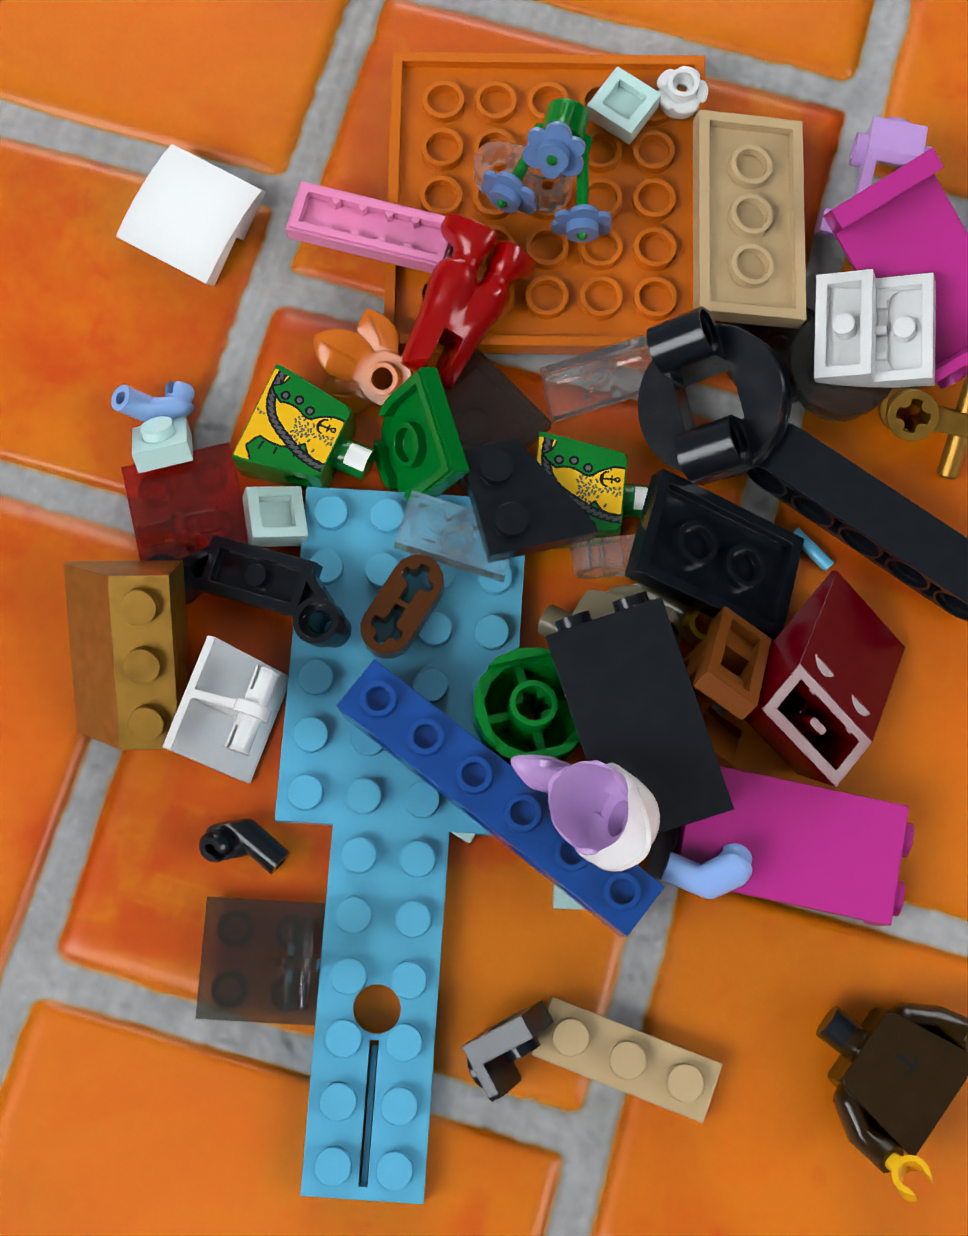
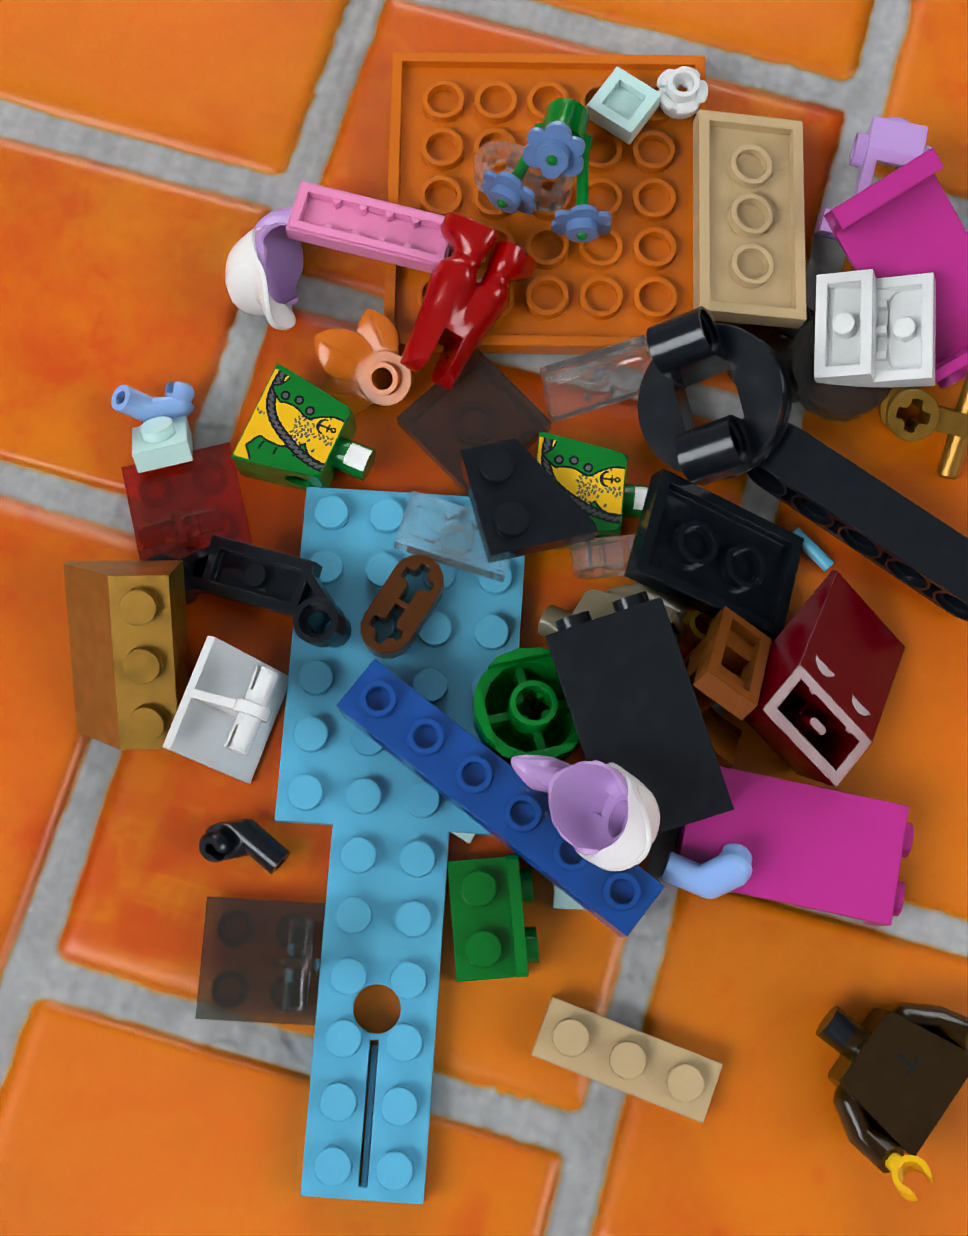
white slope [116,144,266,286] -> none
light aqua plate [242,486,308,547] -> none
green tile [374,367,470,501] -> none
bracket [462,1000,554,1102] -> none
none -> hair [225,207,304,330]
none -> green bracket [447,854,539,982]

